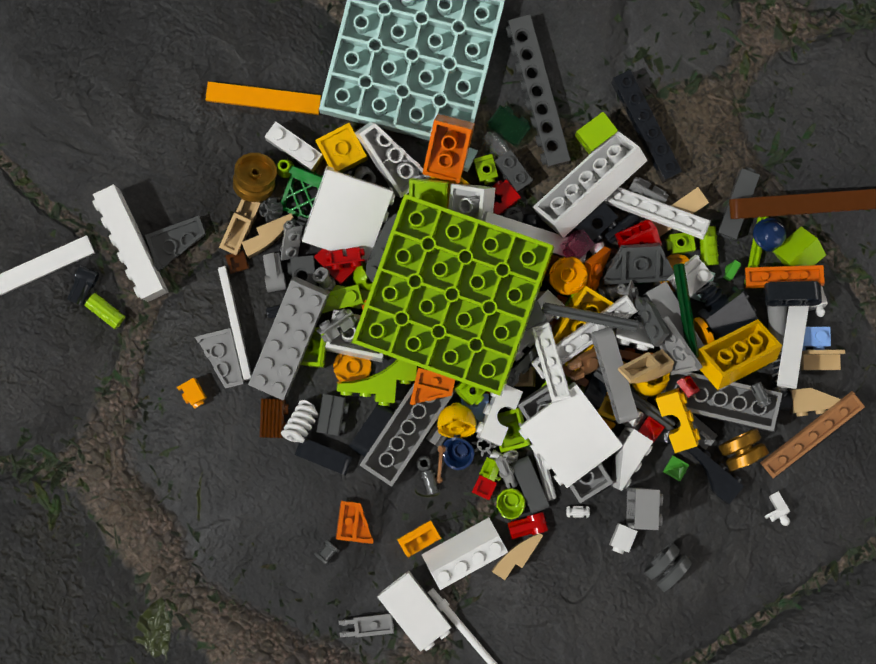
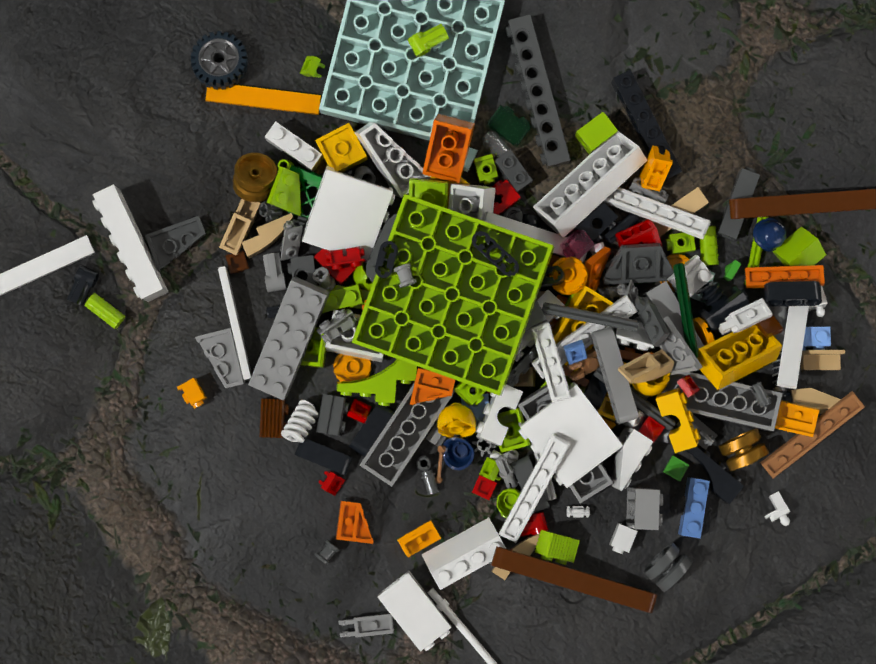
none -> wheel [191,31,248,90]
none -> lime wing [267,167,301,216]
none -> lime tile [300,56,325,78]
none -> red tile [319,471,345,496]
none -> red tile [347,399,372,423]
none -> black beam [375,241,398,279]
none -> light grey bush [394,263,417,288]
none -> lime piece [408,24,449,57]
none -> black beam [472,231,520,277]
none -> reddish brown beam [491,546,658,613]
none -> white tile [499,434,570,543]
none -> lime brick [535,530,580,565]
none -> black beam [540,266,565,288]
none -> medium blue tile [563,340,587,365]
none -> light orange hinge [640,146,673,192]
none -> medium blue arch [678,477,710,539]
none -> white hinge [718,298,773,335]
none -> reddish brown tile [755,315,783,338]
none -> light orange plate [775,400,819,437]

